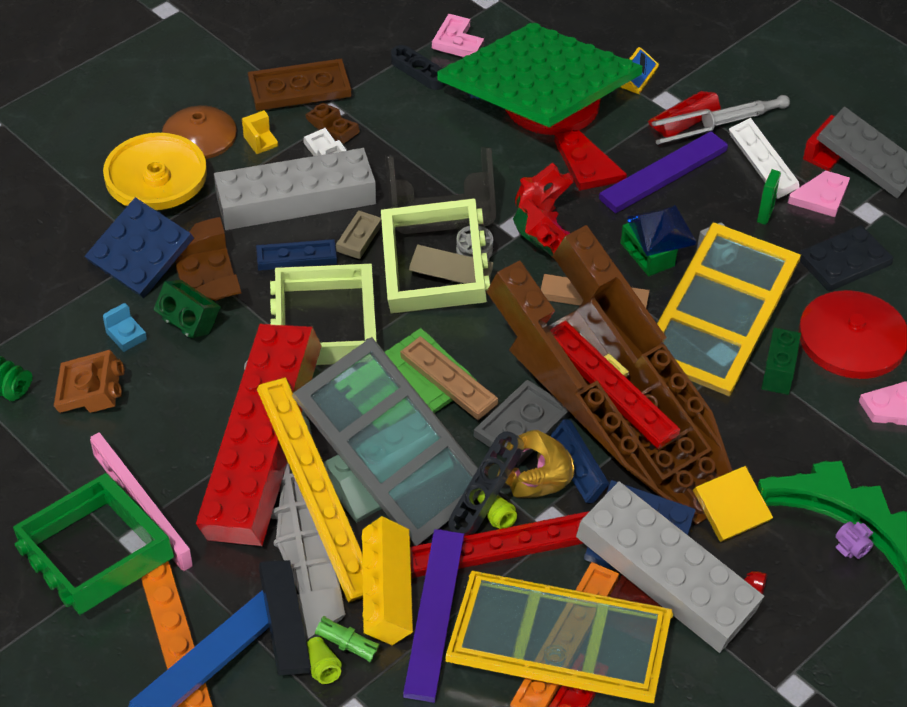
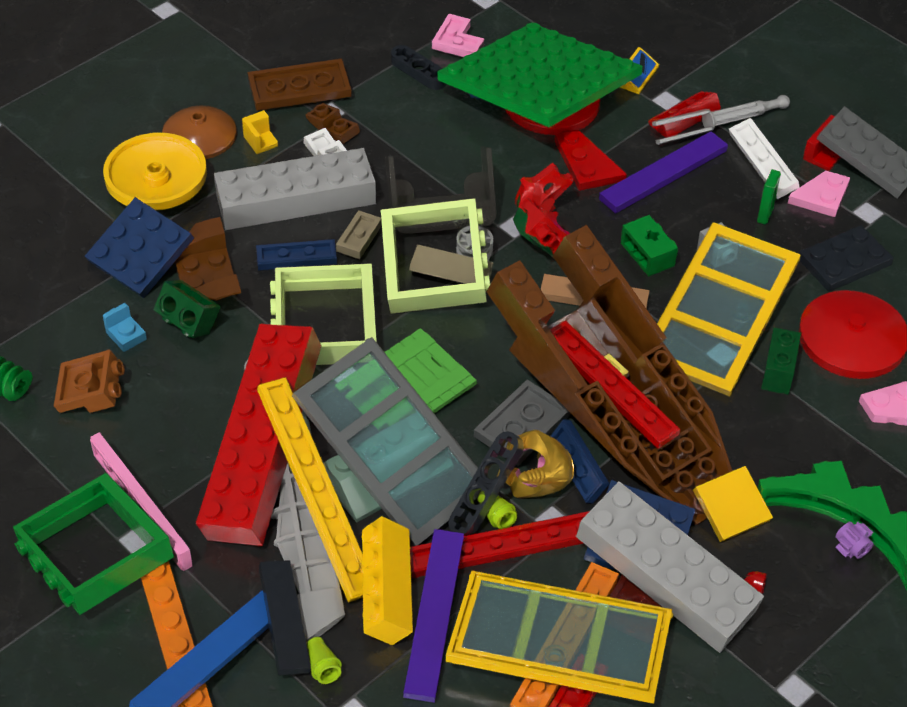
bright green pin [314,616,379,662] -> none
medium nougat tile [400,336,498,420] -> none
clear blue slope [627,206,696,256] -> none

